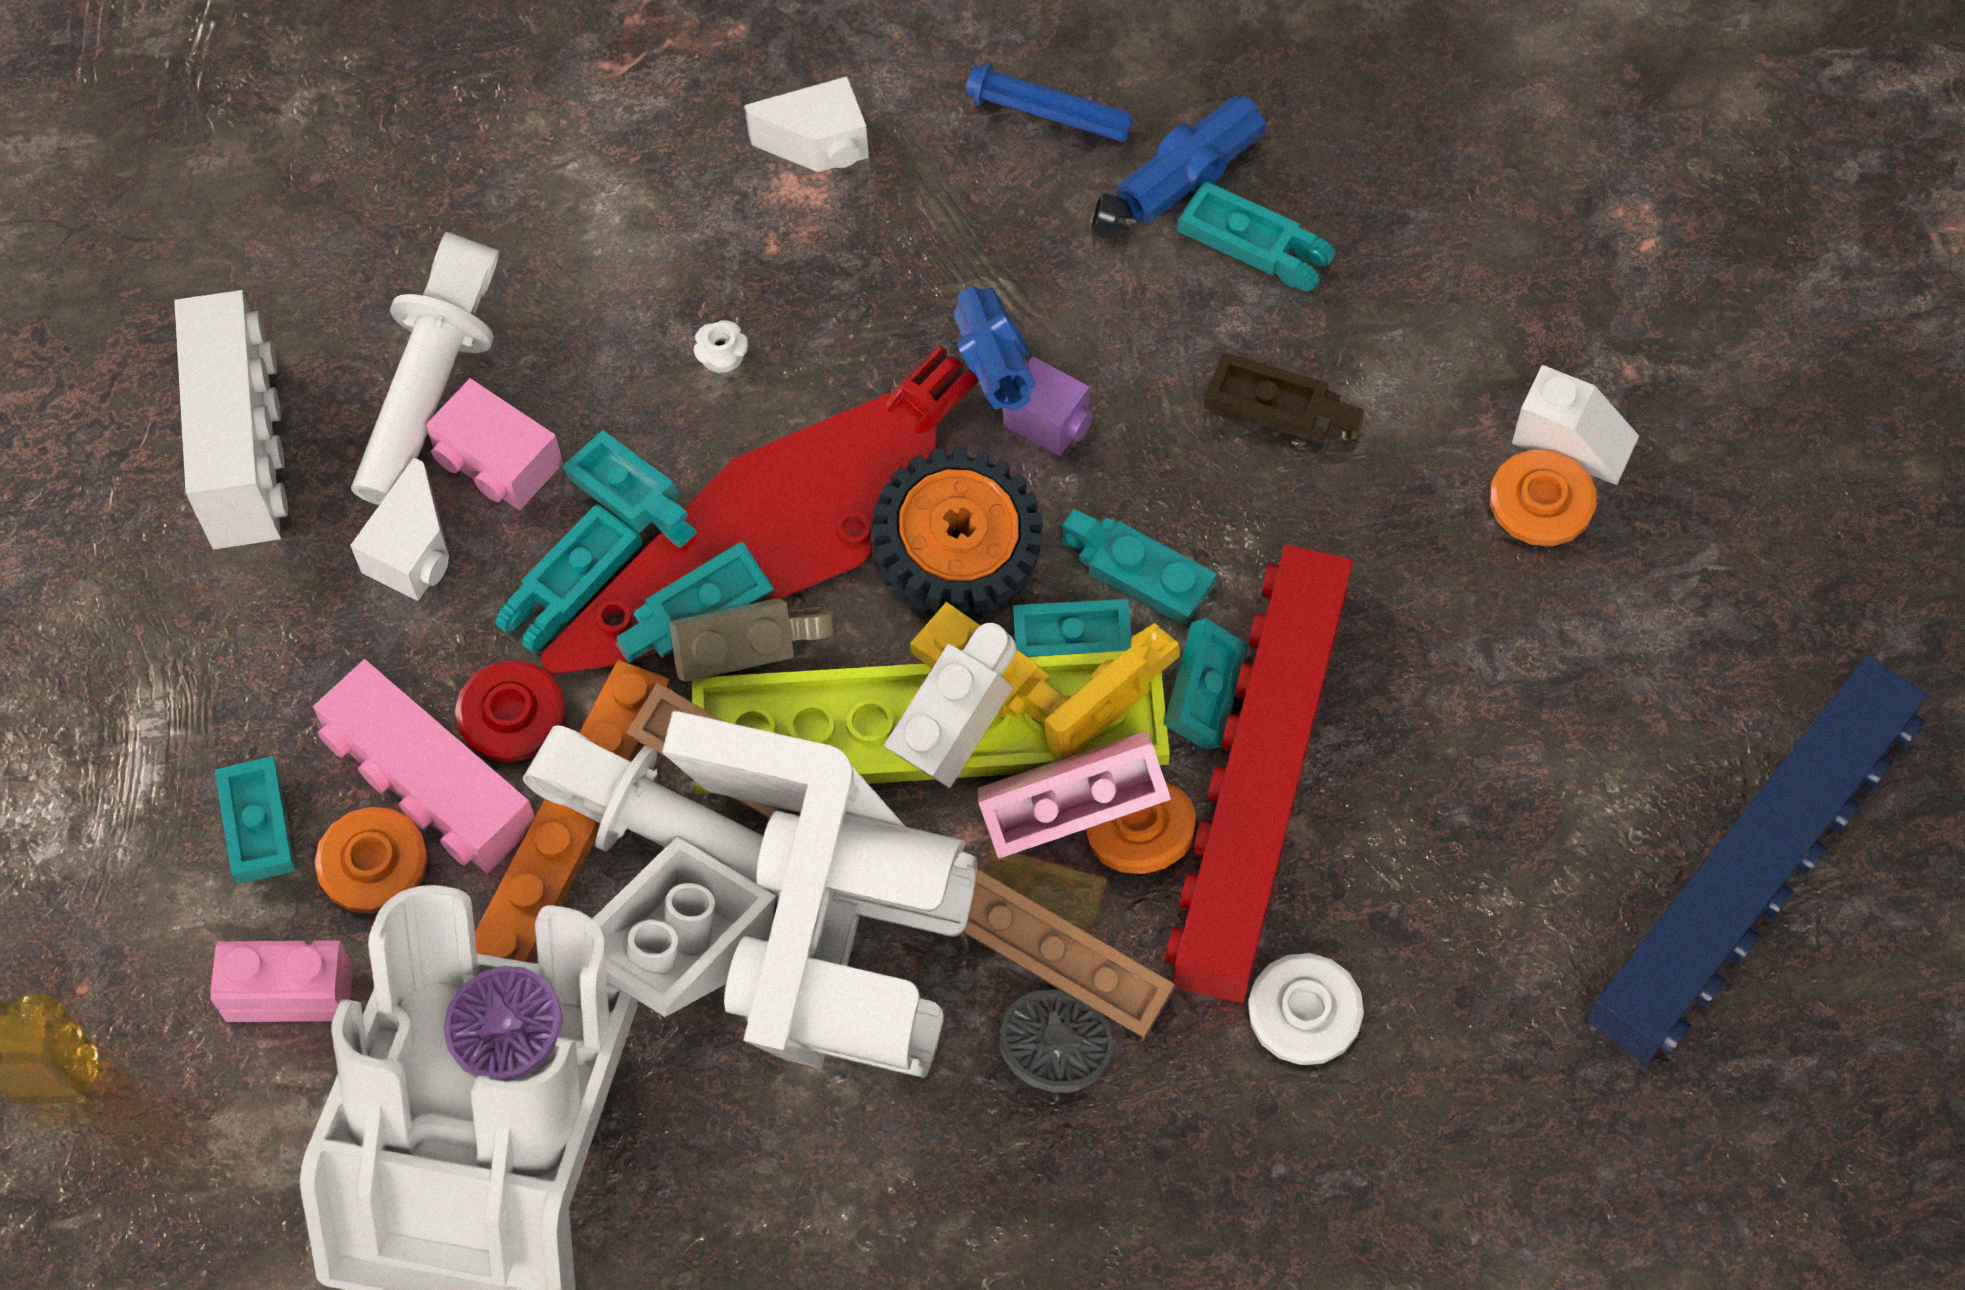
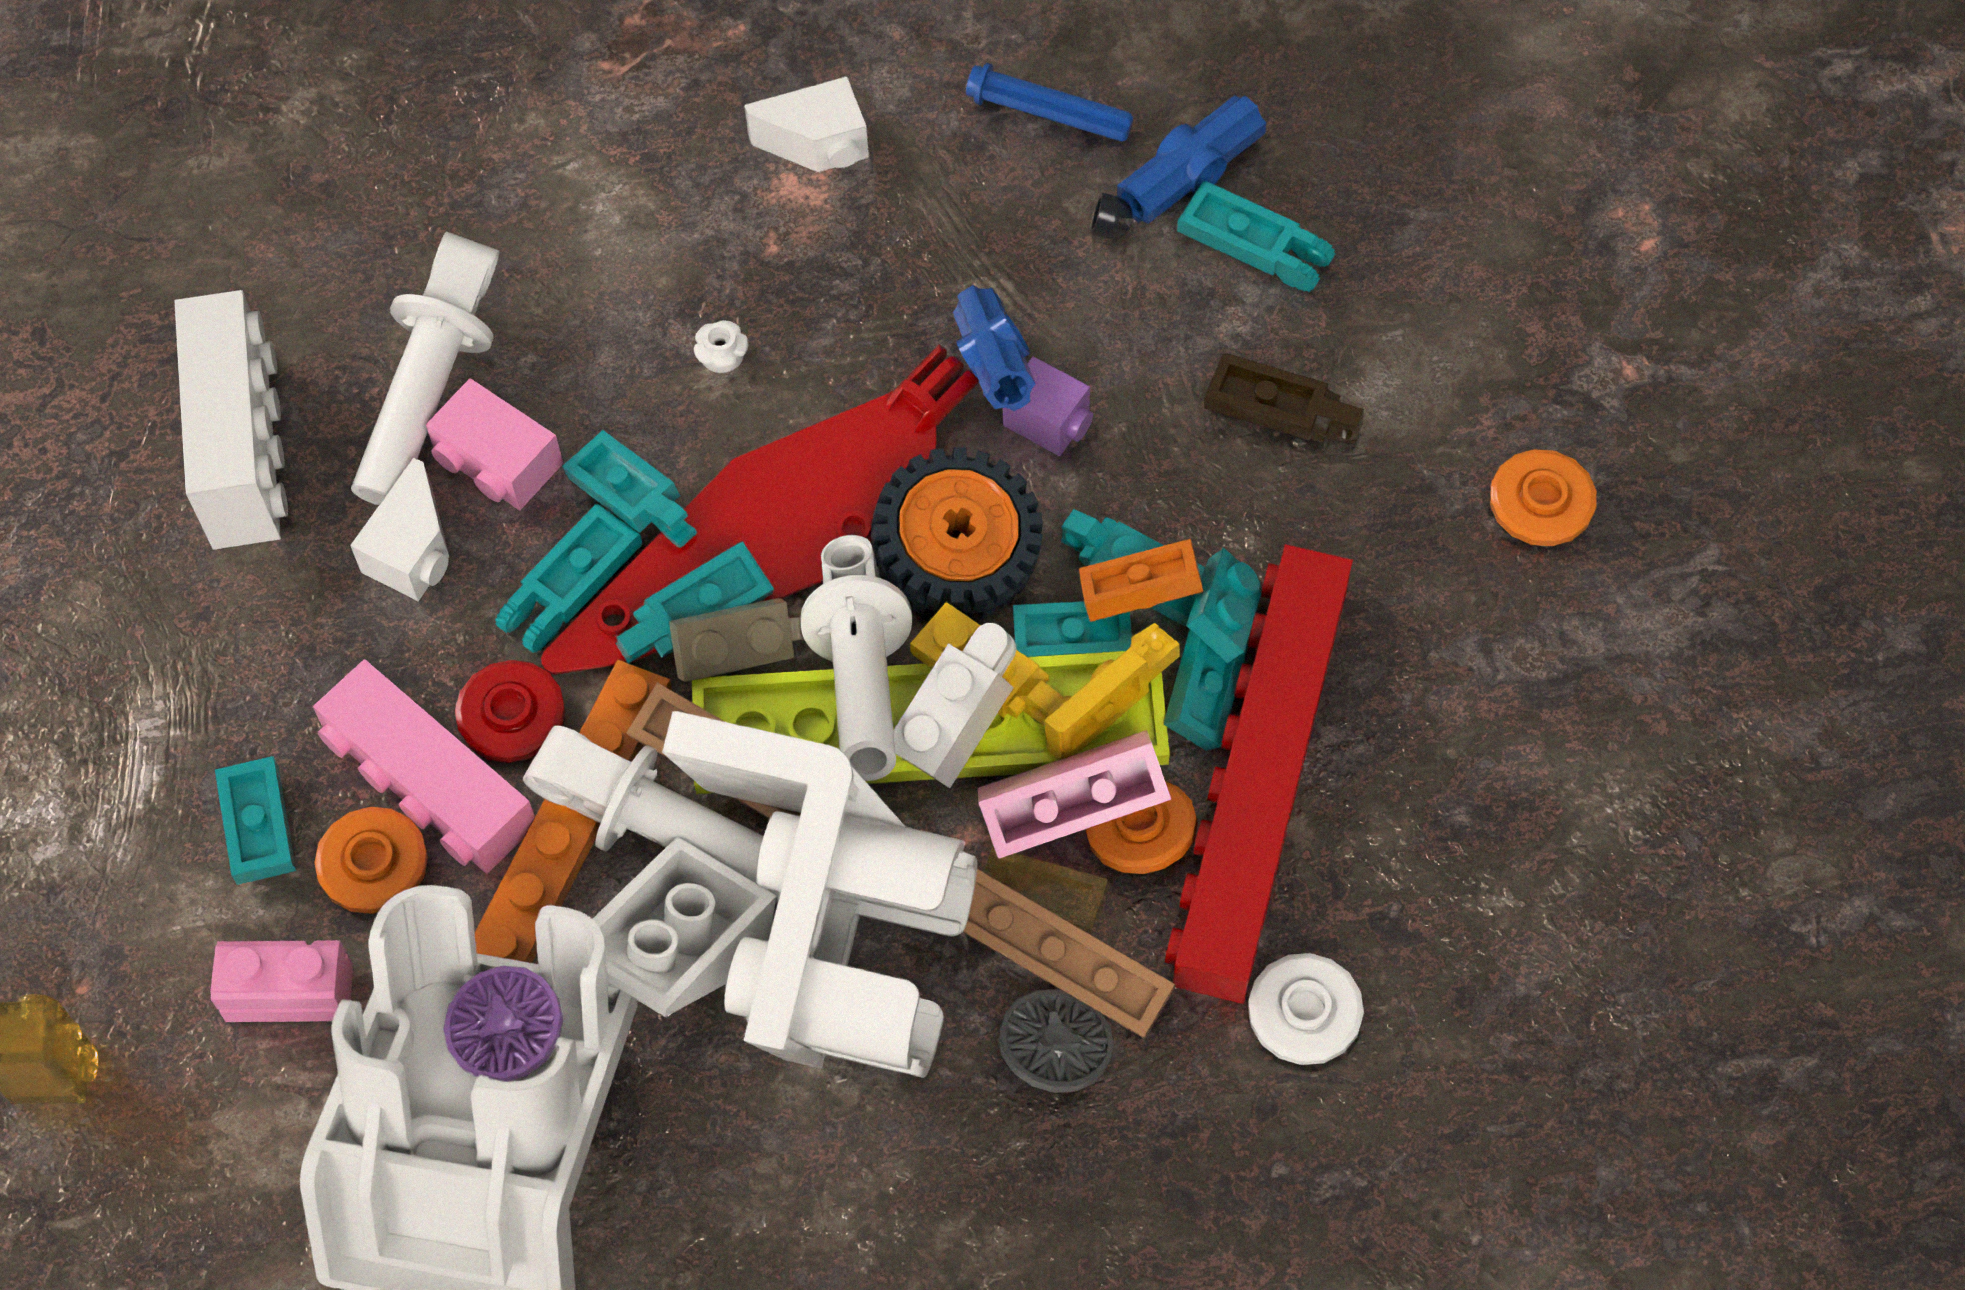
white slope [1512,365,1639,485] -> none
dark blue brick [1586,655,1928,1066] -> none
none -> white piece [800,535,912,781]
none -> orange plate [1079,539,1204,622]
none -> teal plate [1186,548,1263,663]

